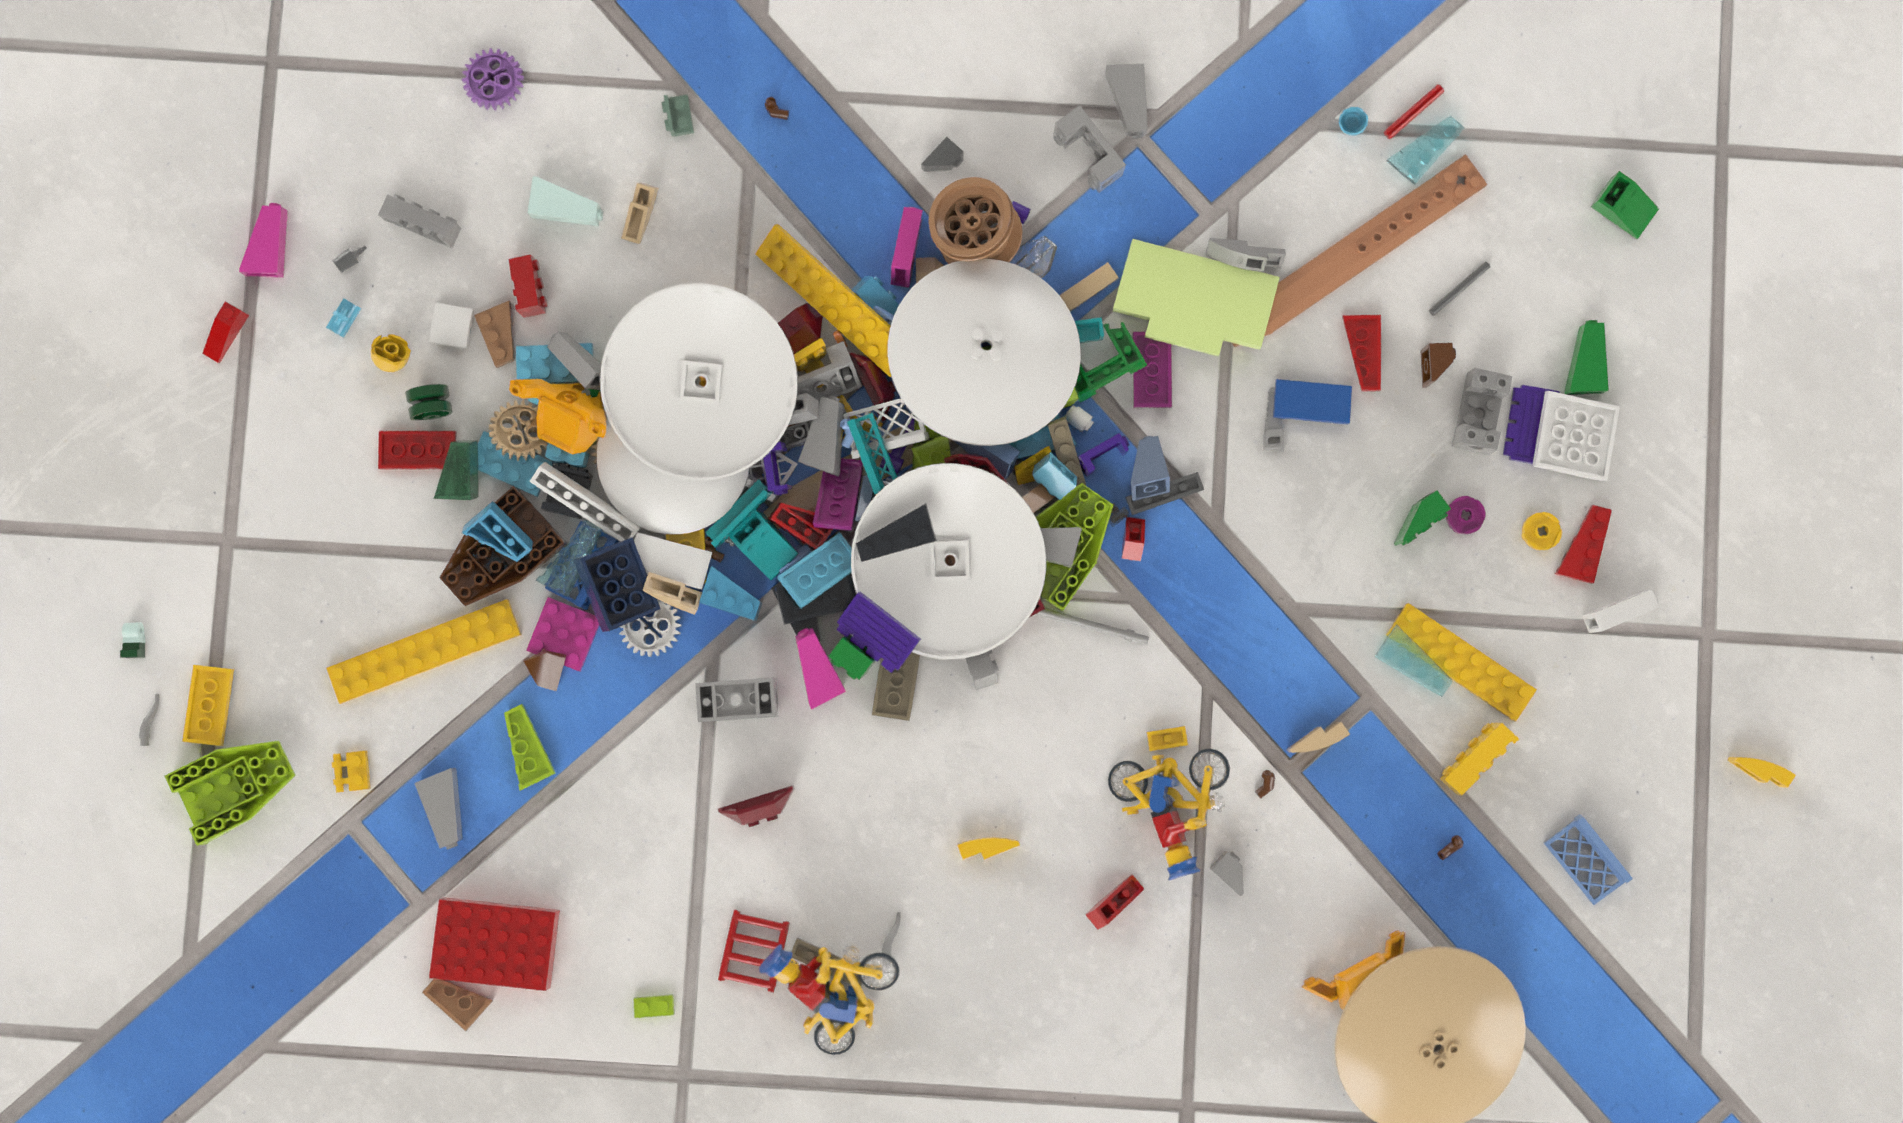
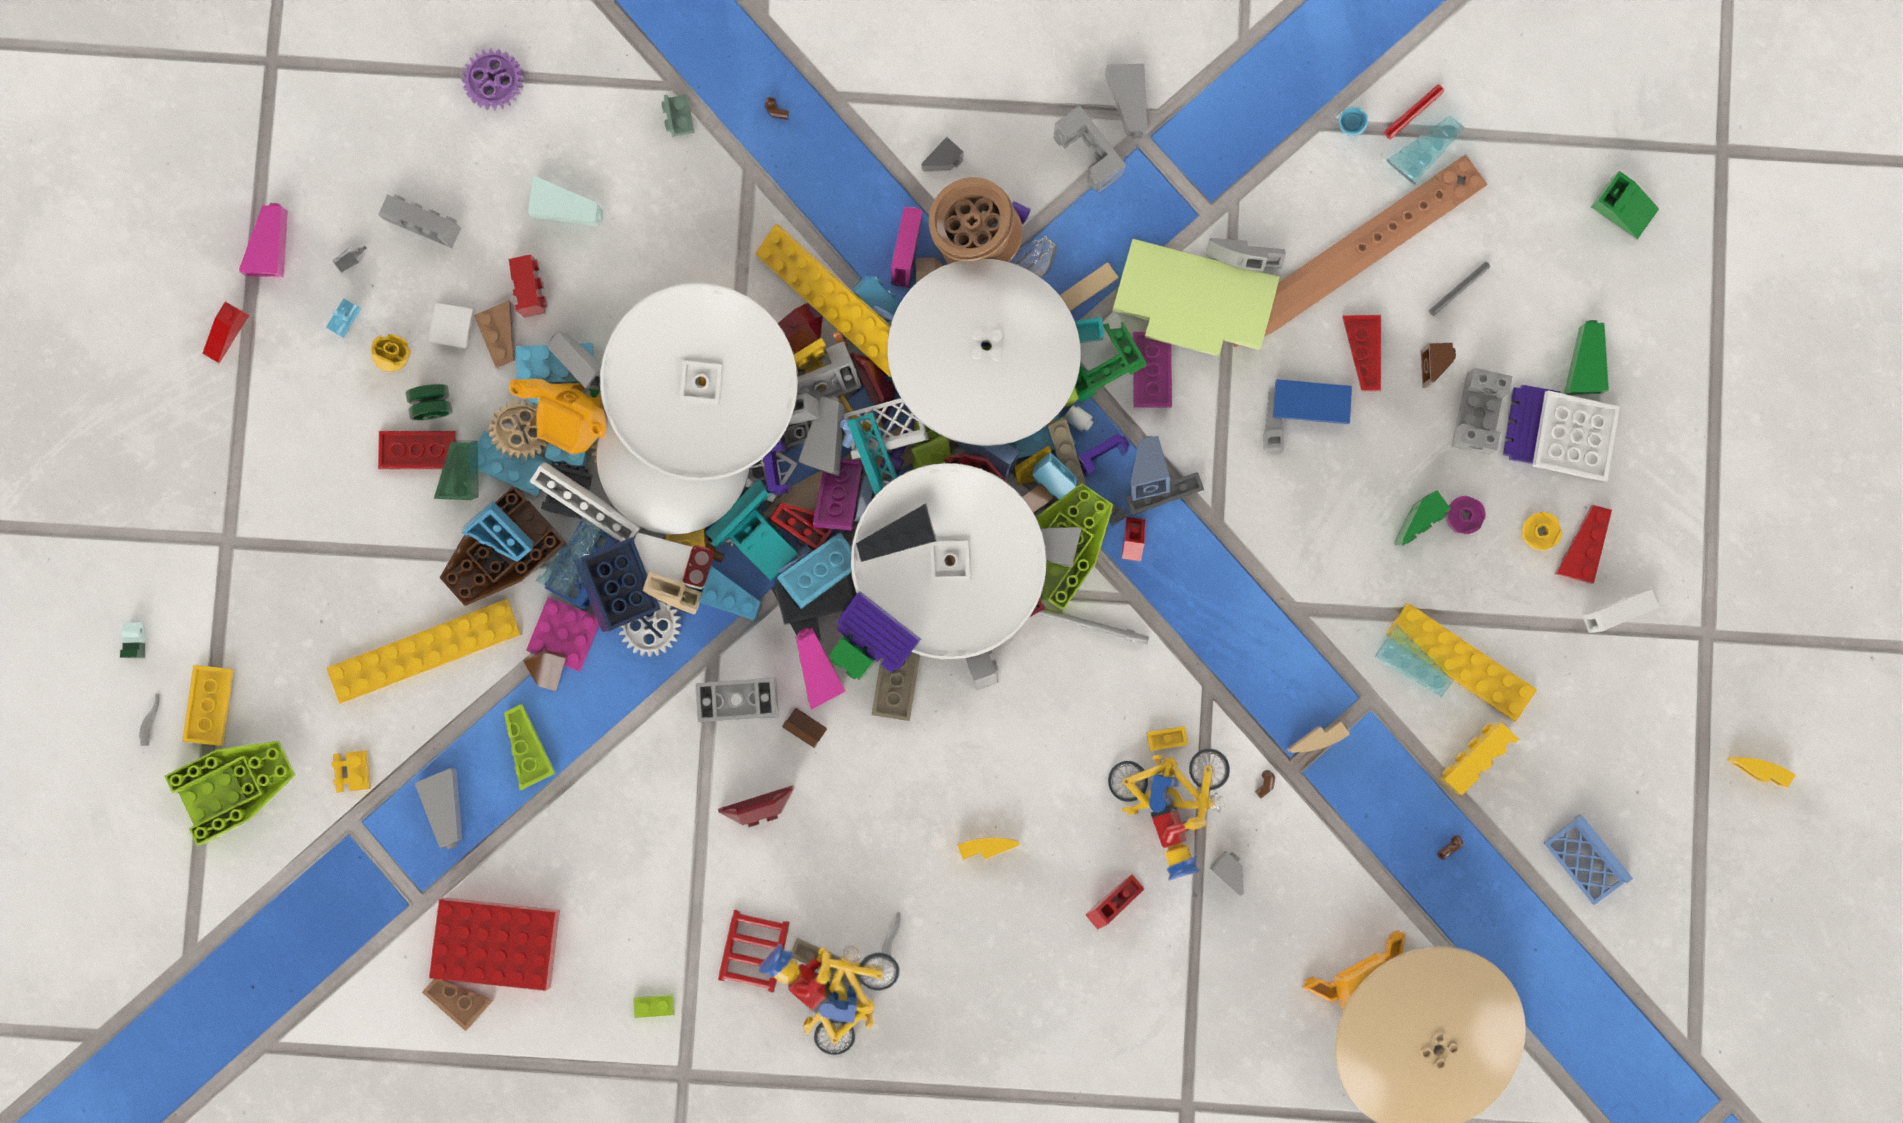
tan slope [621,182,659,244] -> none
none -> red piece [682,545,714,588]
none -> reddish brown panel [782,708,827,748]

